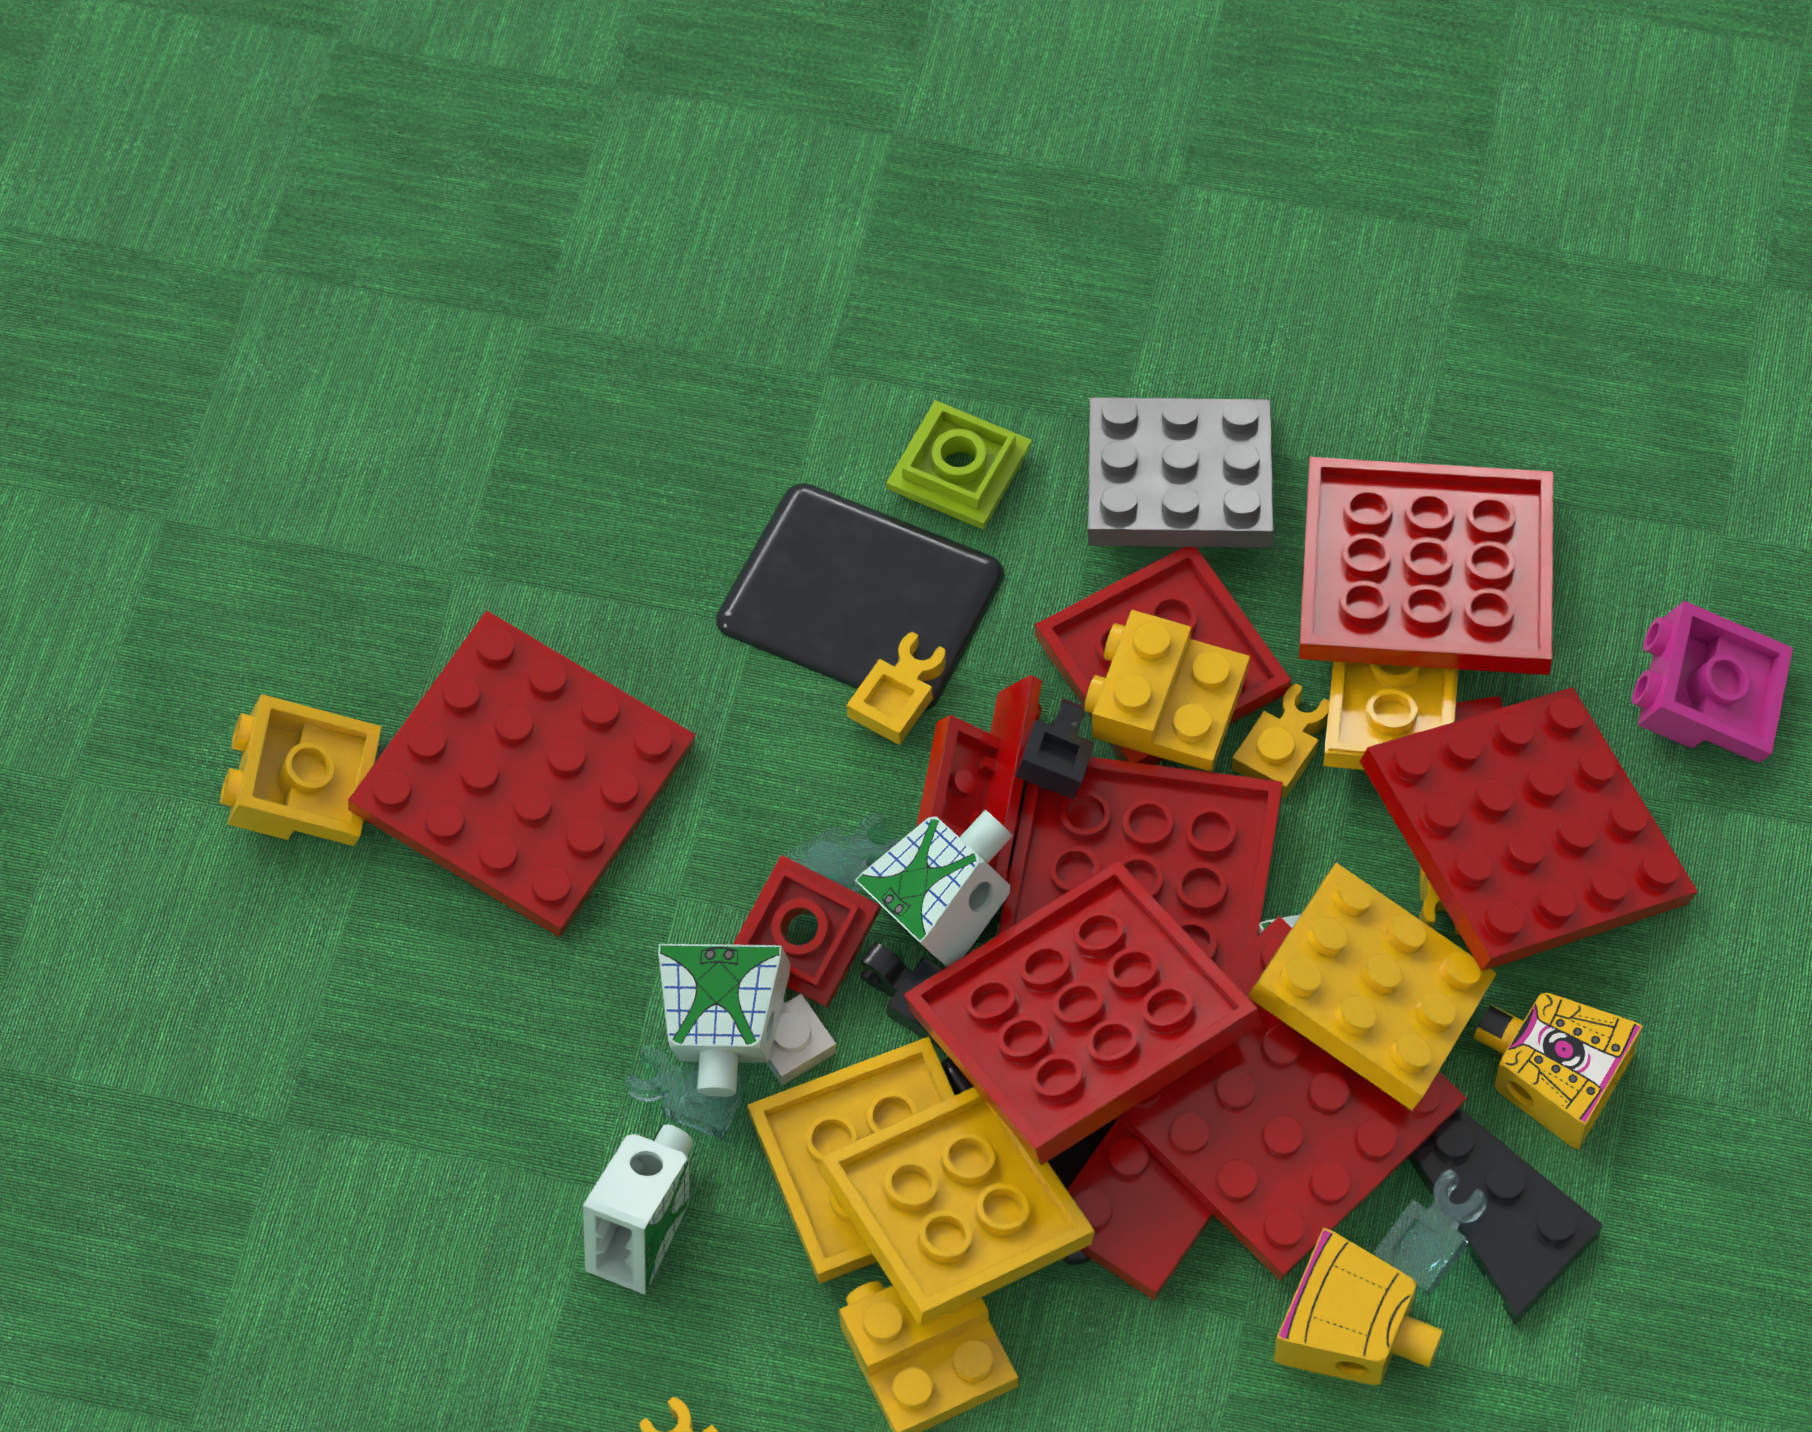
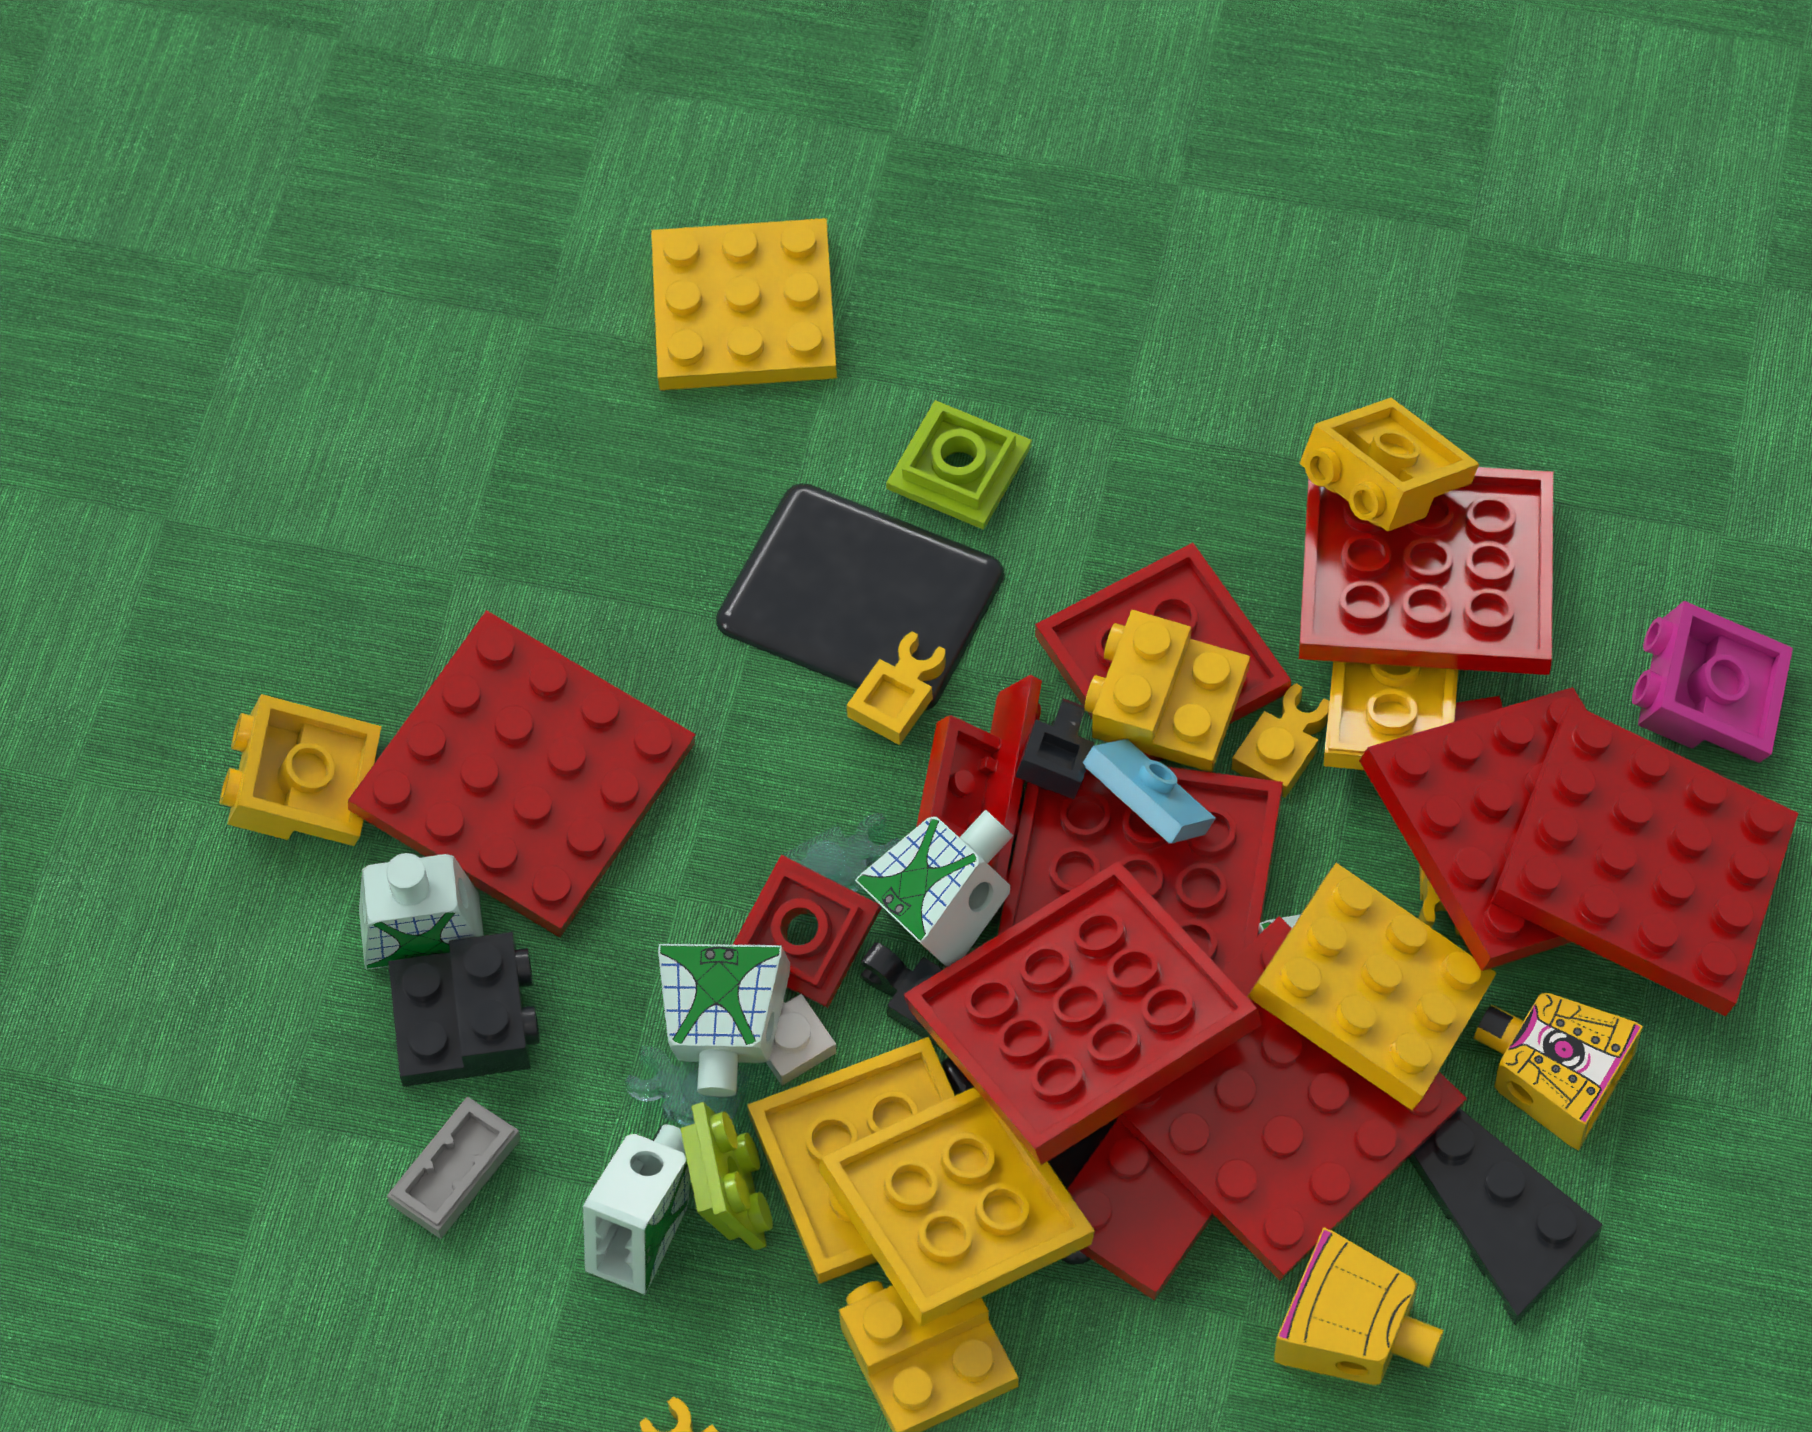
plate [1088,397,1273,548] -> none
clear light blue plate [1373,1169,1488,1296] -> none
none -> light aqua torso [359,853,484,970]
none -> light grey plate [387,1096,521,1239]
none -> black plate [388,932,540,1087]
none -> yellow plate [651,218,837,390]
none -> lime piece [680,1102,773,1250]
none -> medium azure plate [1083,739,1215,843]
none -> yellow plate [1299,397,1479,532]
none -> red plate [1491,702,1798,1017]

